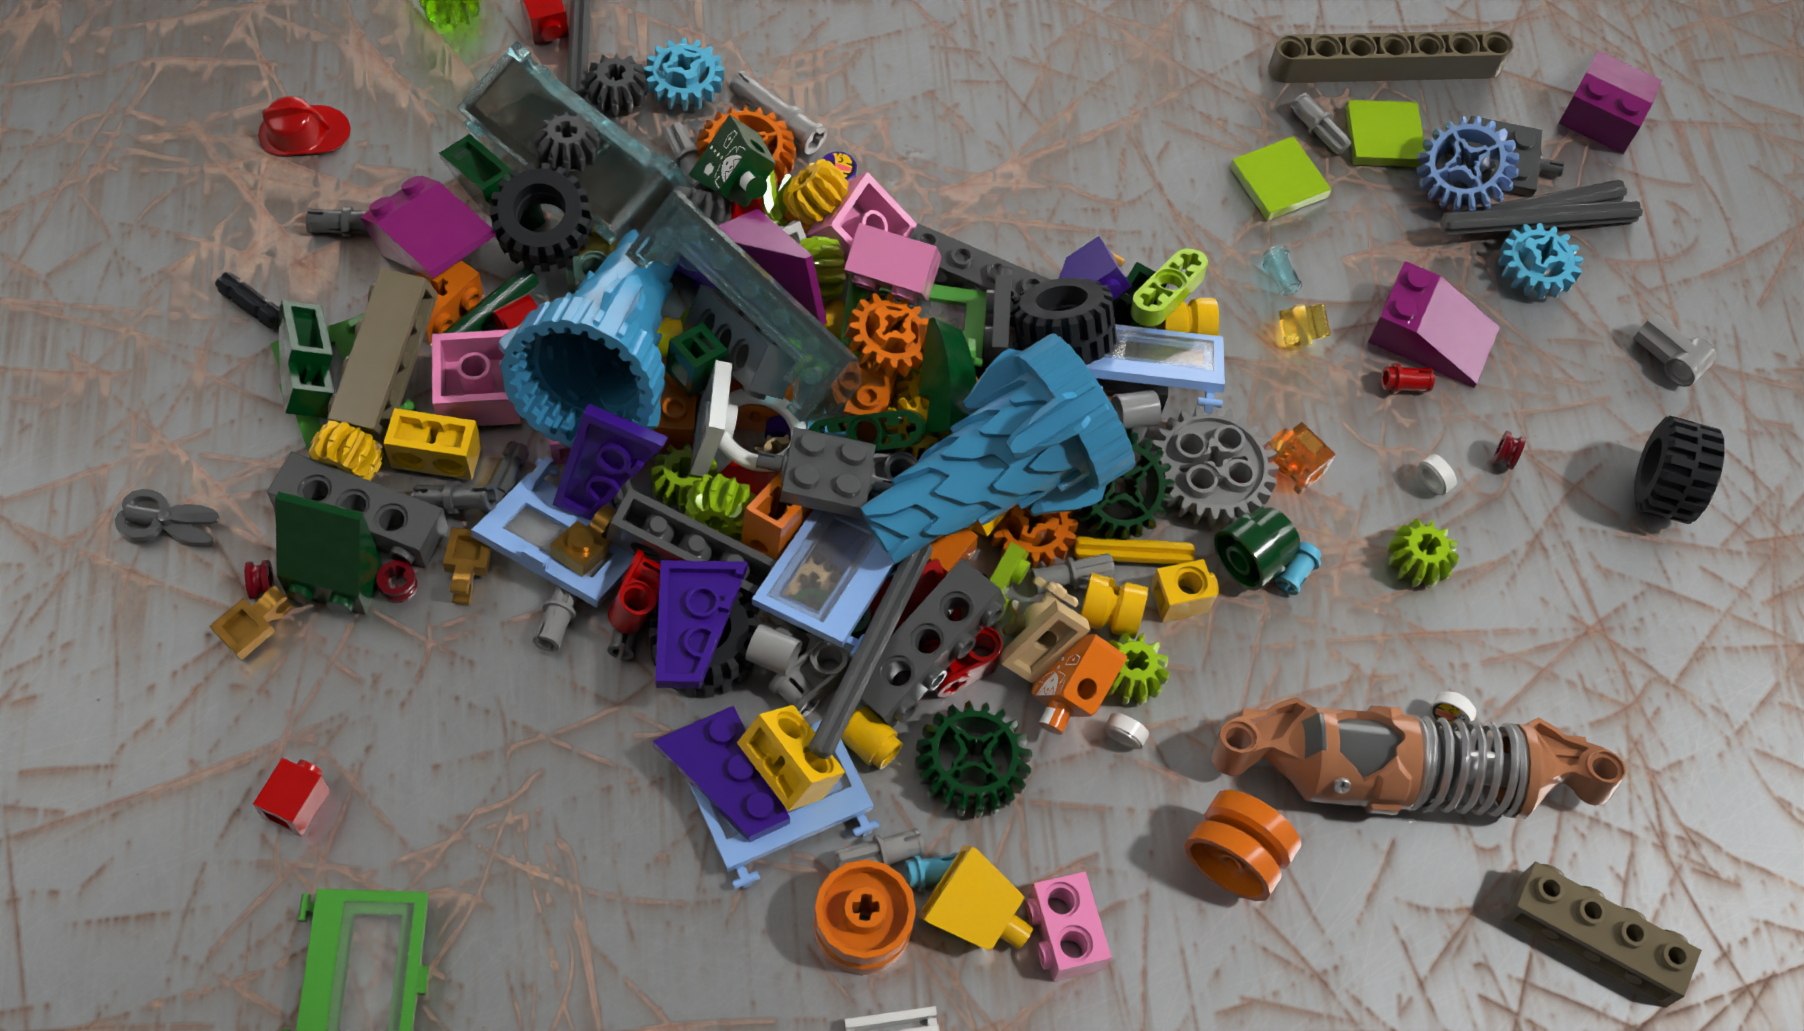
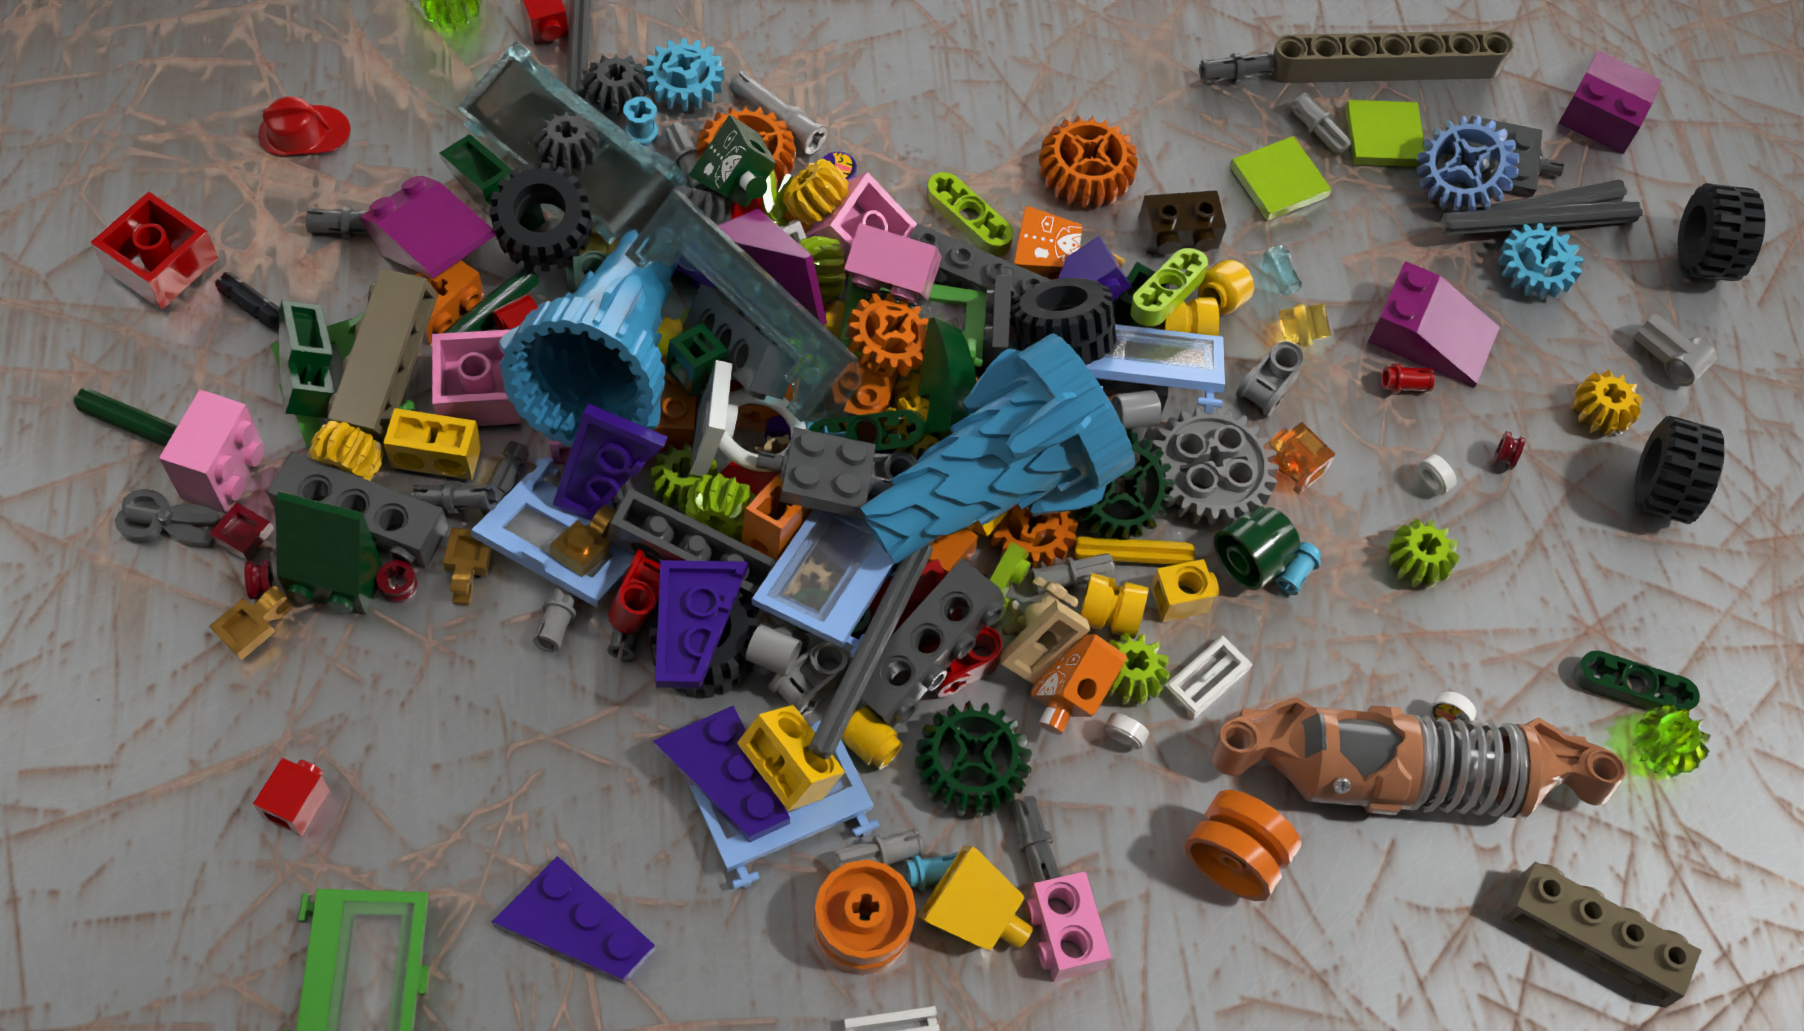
none -> dark green axle [73,388,177,447]
none -> red brick [90,191,218,310]
none -> bright pink brick [159,389,264,514]
none -> dark red plate [209,502,274,561]
none -> dark purple wing [491,856,656,984]
none -> medium azure bush [623,97,658,146]
none -> lime beam [926,172,1014,257]
none -> dark grey pin [1009,796,1062,883]
none -> orange torso [1014,206,1083,280]
none -> orange gear [1038,115,1138,209]
none -> dark brown brick [1138,190,1227,255]
none -> white tile [1163,635,1253,720]
none -> yellow head [1197,259,1254,316]
none -> dark grey pin [1199,51,1274,84]
none -> light grey piece [1236,341,1305,417]
none -> yellow gear [1571,369,1644,438]
none -> dark green beam [1574,650,1700,718]
none -> clear neon green gear [1632,703,1711,778]
none -> black tyre [1677,183,1766,281]

